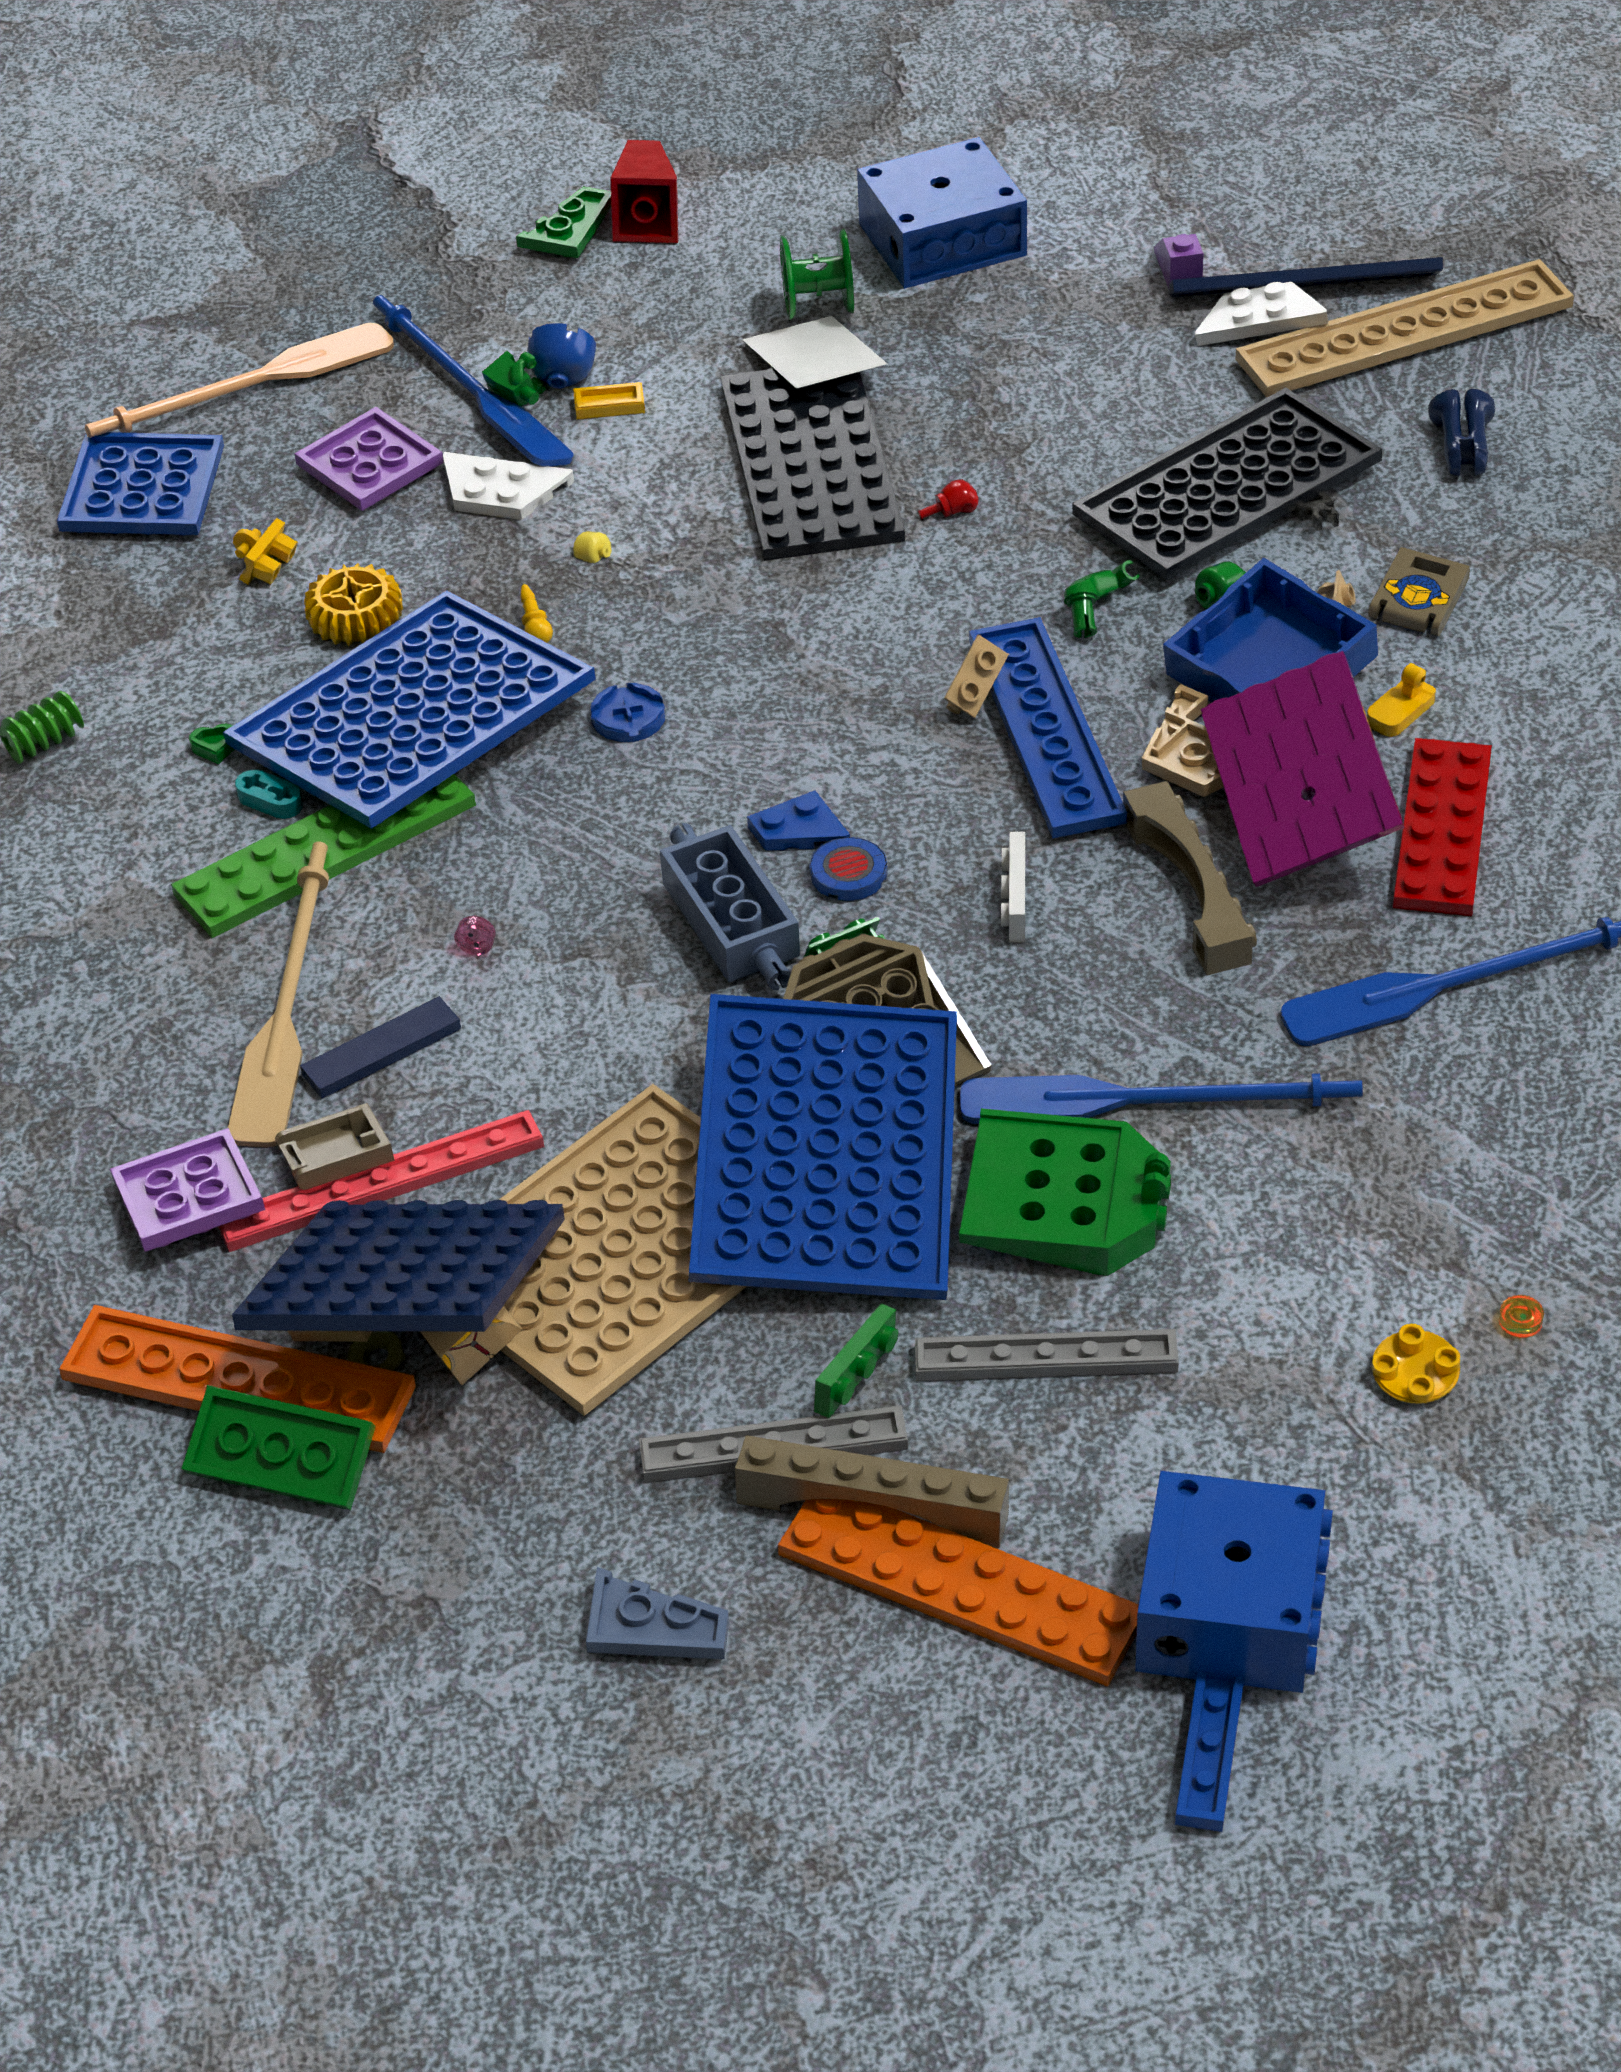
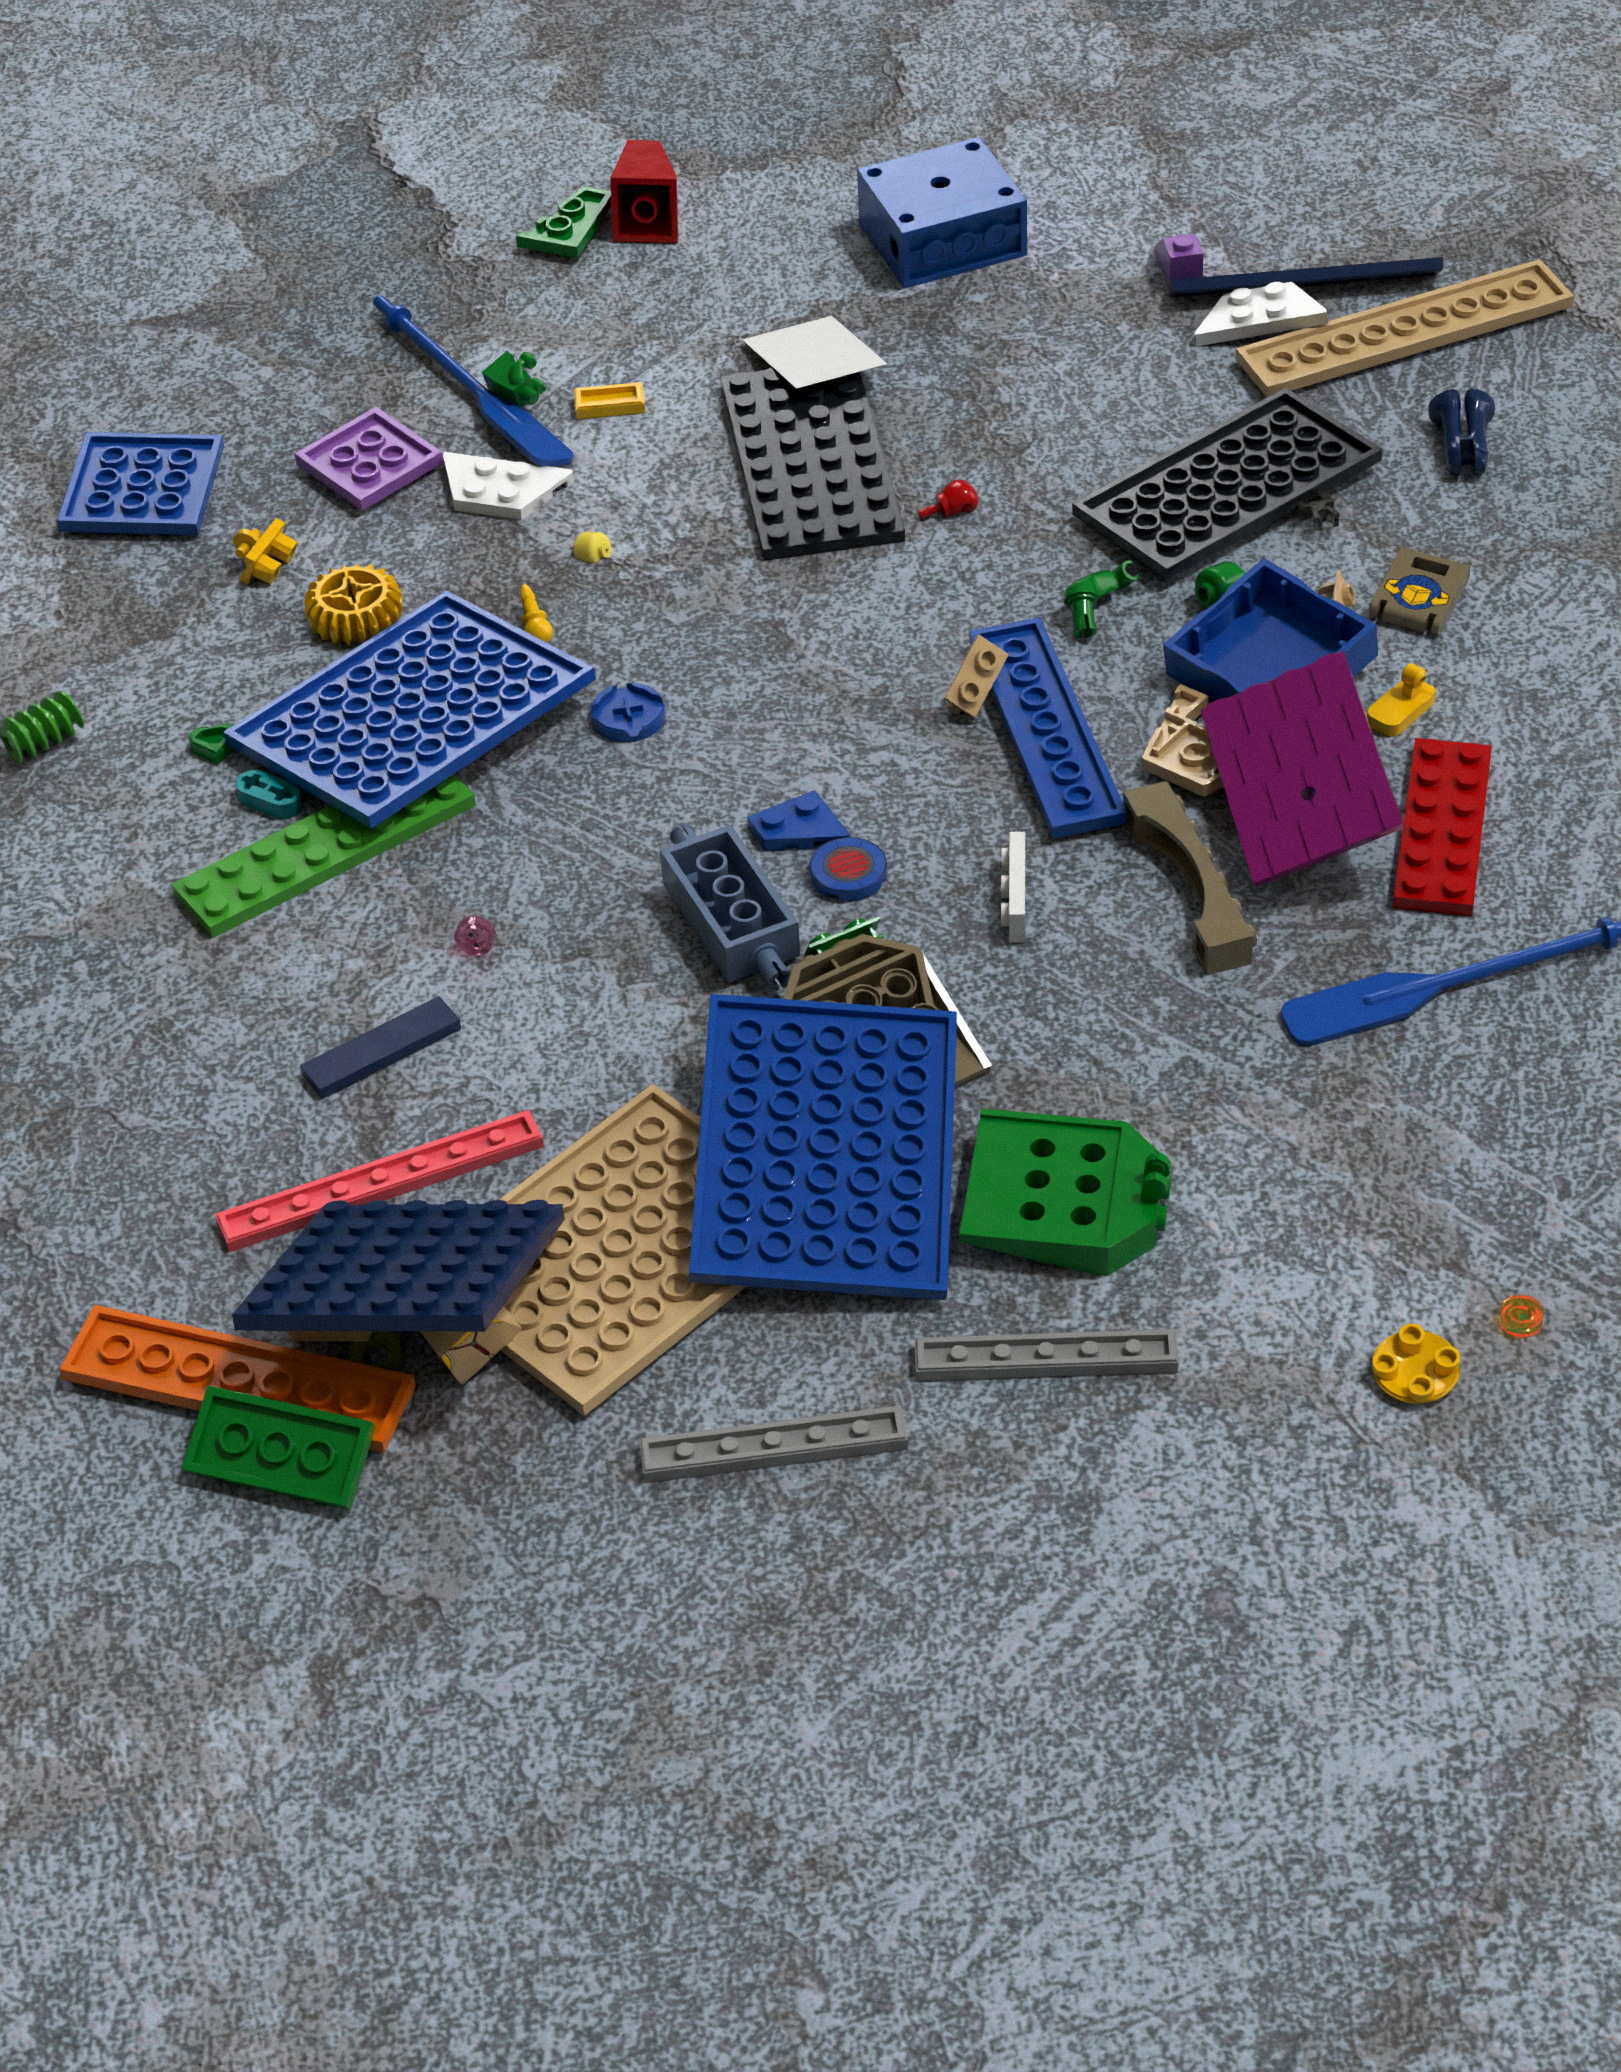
light nougat piece [85,323,394,438] -> none
medium lavender plate [110,1128,265,1252] -> none
tan piece [228,842,329,1147] -> none
dark tan container [275,1103,395,1190] -> none
blue cylinder [527,323,596,389] -> none
sand blue wing [586,1567,729,1659] -> none
dark tan arch [735,1435,1009,1548] -> none
orange plate [778,1499,1139,1687] -> none
green piece [780,229,854,321] -> none
green plate [814,1303,899,1418] -> none
blue piece [960,1073,1363,1124] -> none
blue gear [1135,1470,1333,1693] -> none
blue plate [1175,1671,1244,1832] -> none

